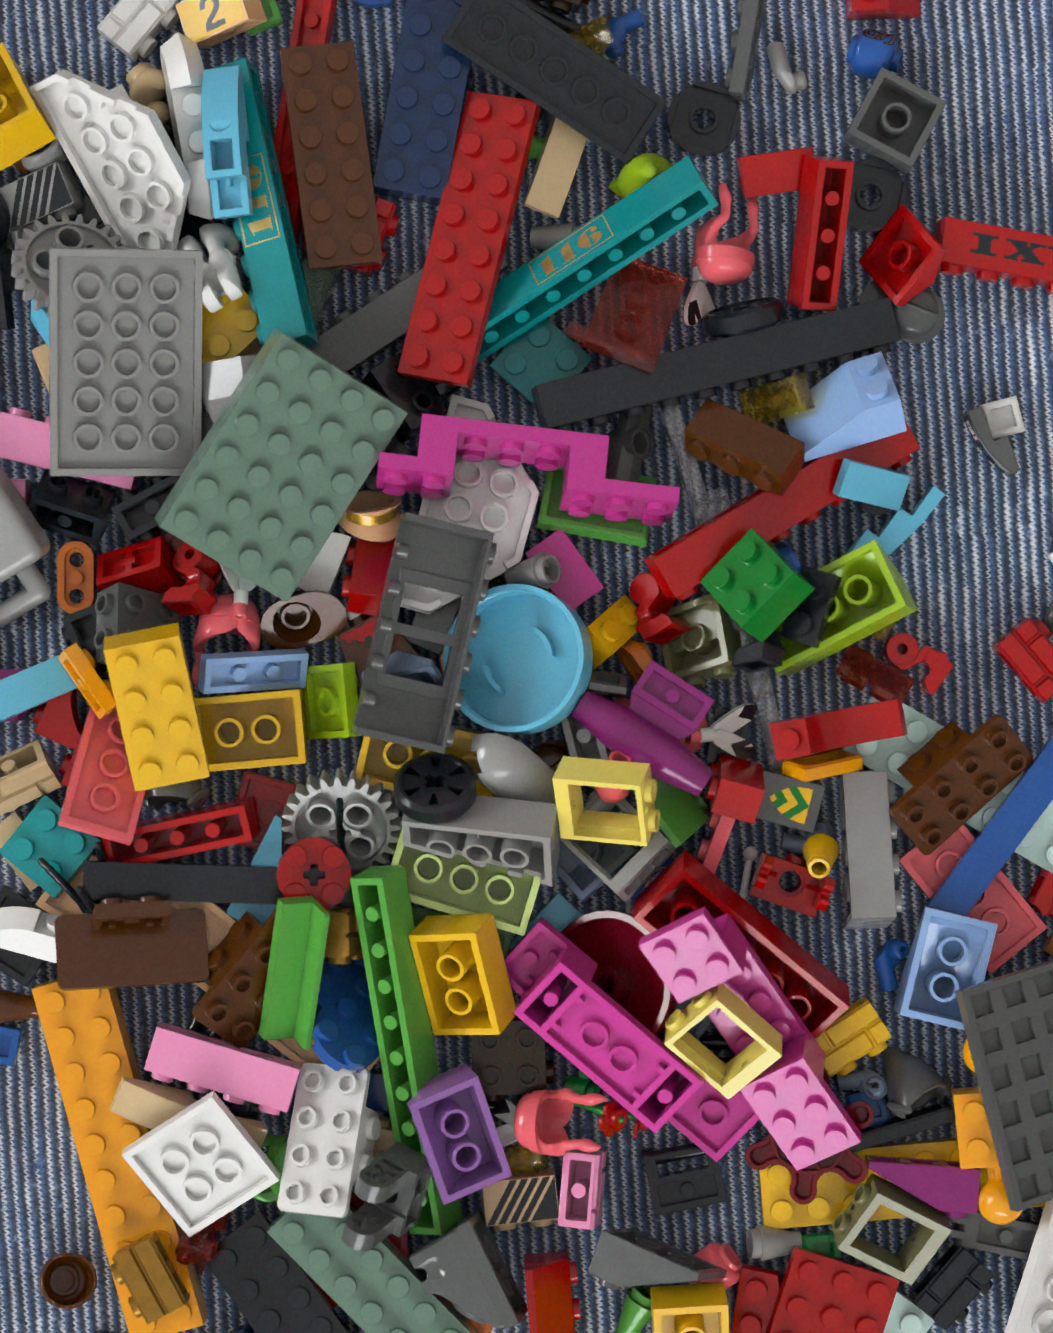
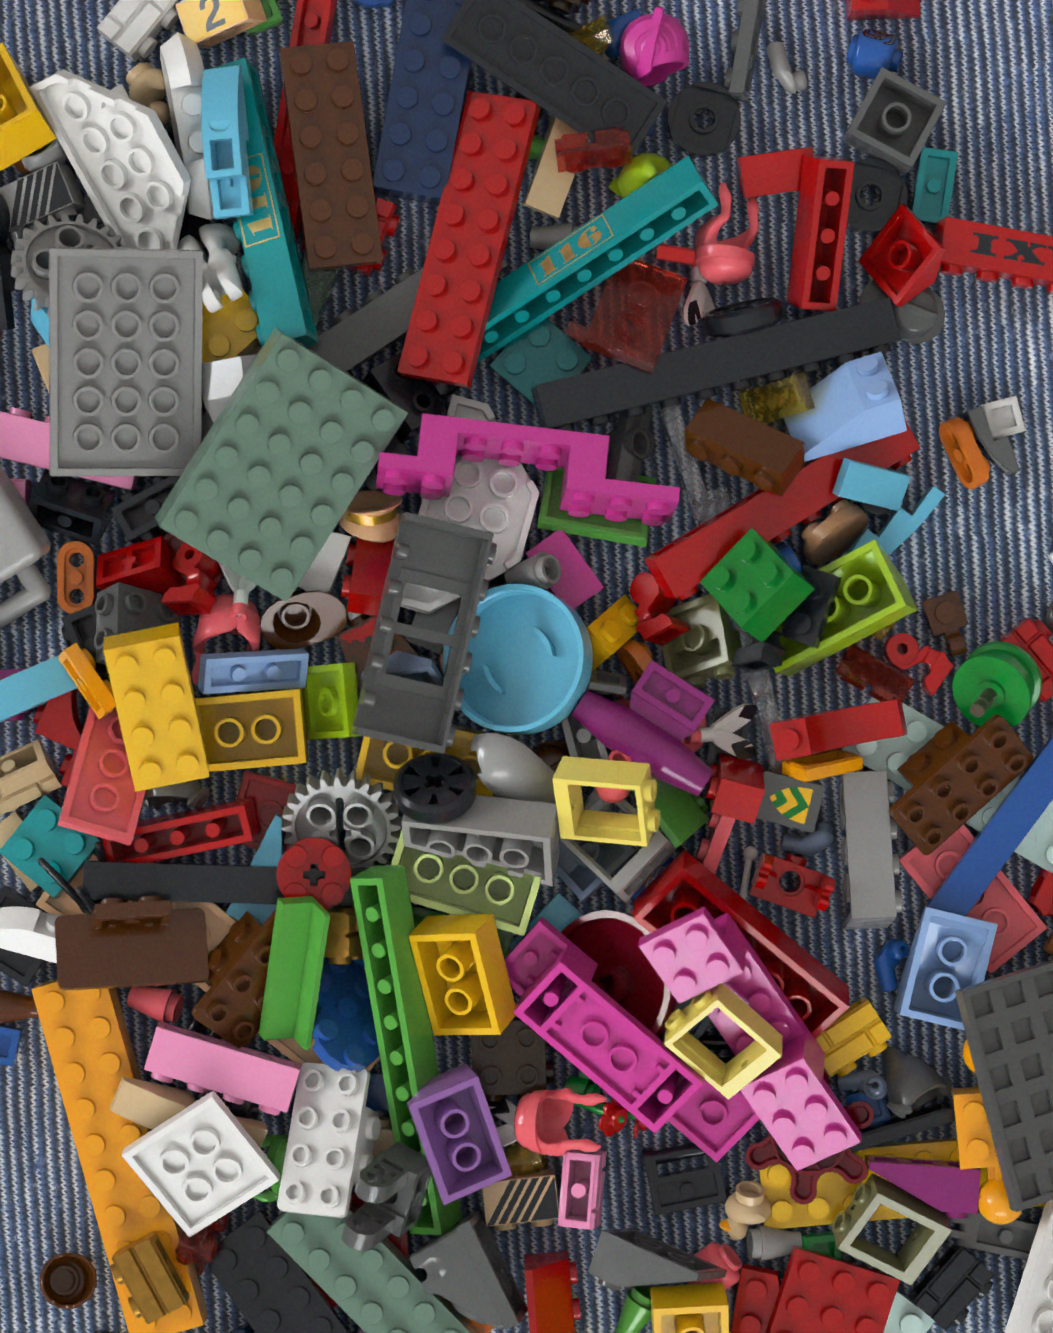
yellow cone [803,833,839,879] -> none
none -> coral cone [127,986,184,1024]
none -> clear red hinge [554,127,632,173]
none -> dark pink helmet [619,7,689,88]
none -> red tile [654,244,695,266]
none -> tan animal [719,1181,772,1241]
none -> medium nougat tile [801,499,868,566]
none -> teal plate [911,147,958,226]
none -> reddish brown plate [920,590,969,658]
none -> orange plate [939,417,990,489]
none -> green wheel [952,641,1042,728]

